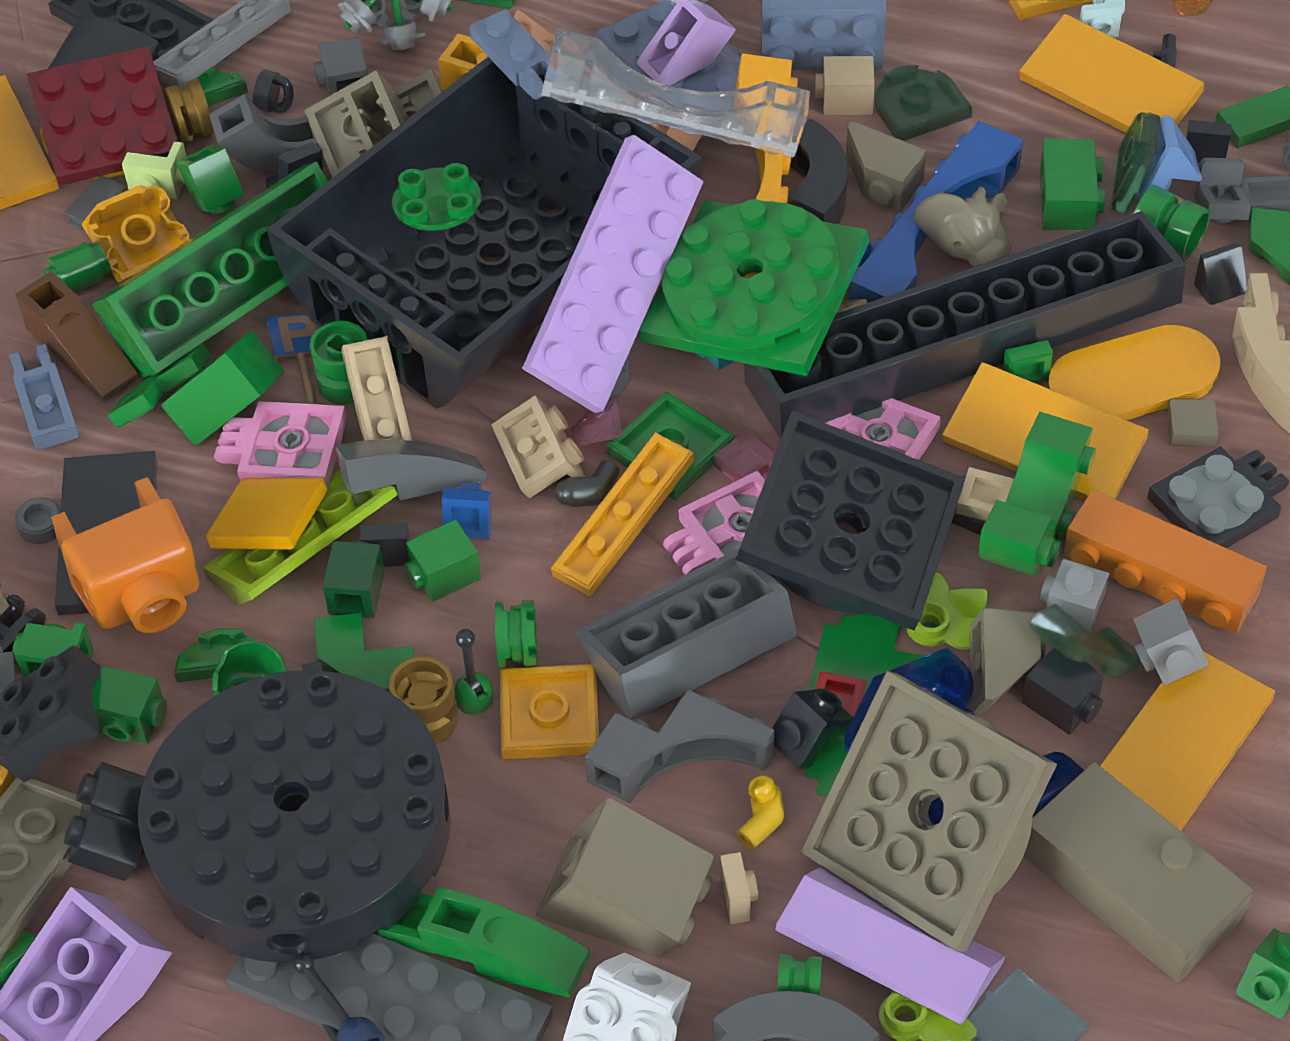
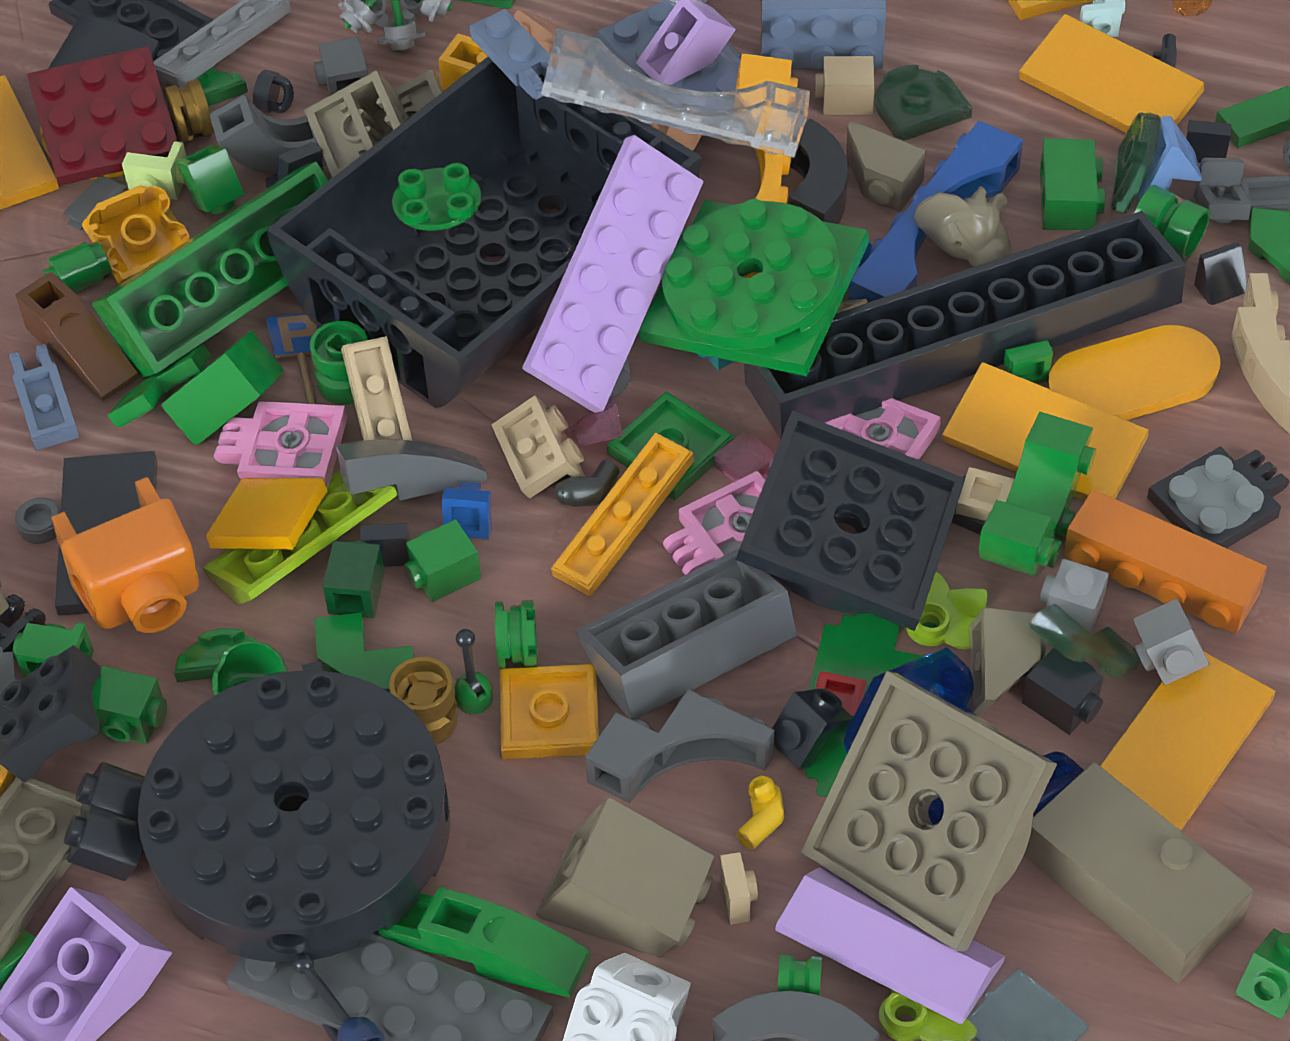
dark tan tile [1168,399,1219,446] -> none

